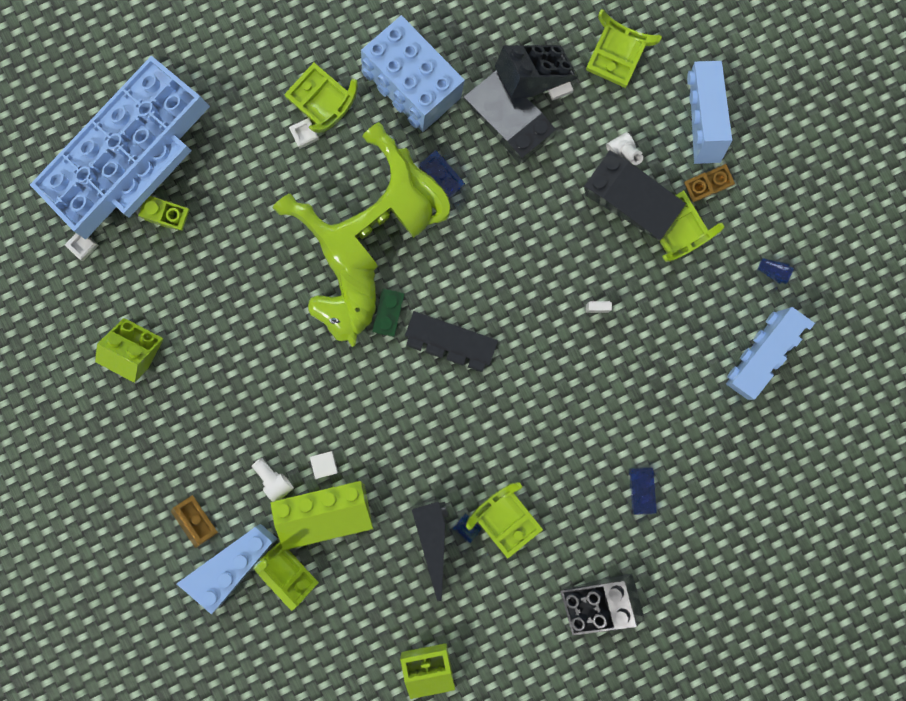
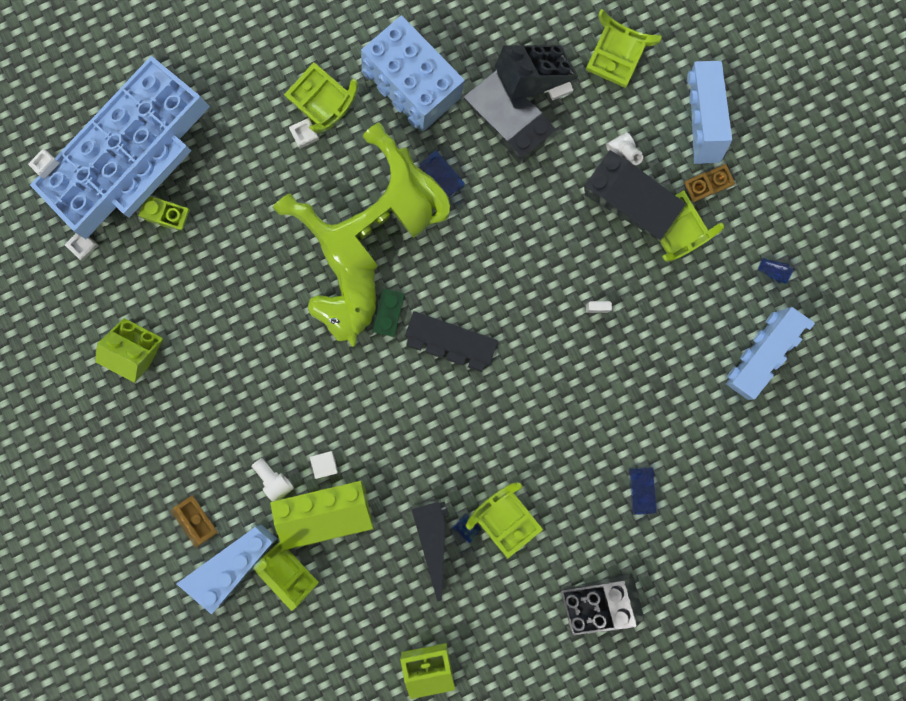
none -> white tile [28,148,59,179]

